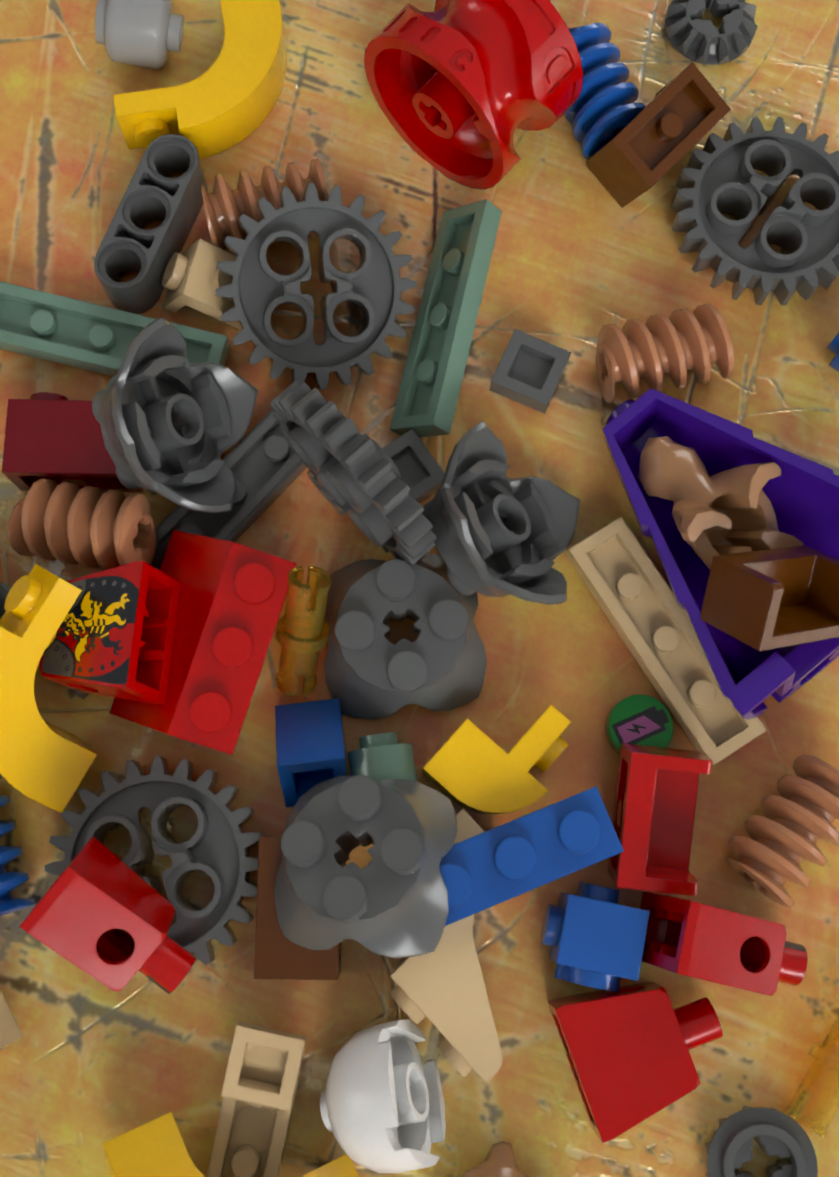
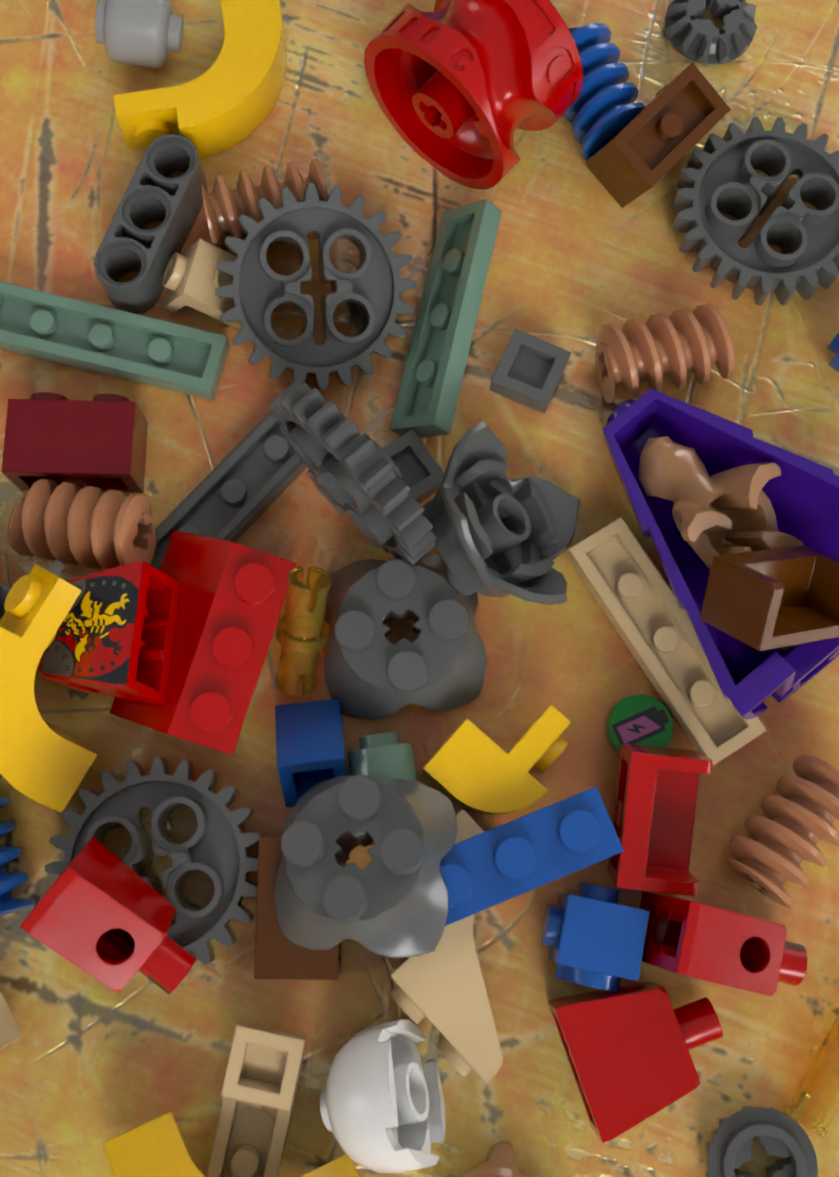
dark grey brick [92,318,259,513] -> none

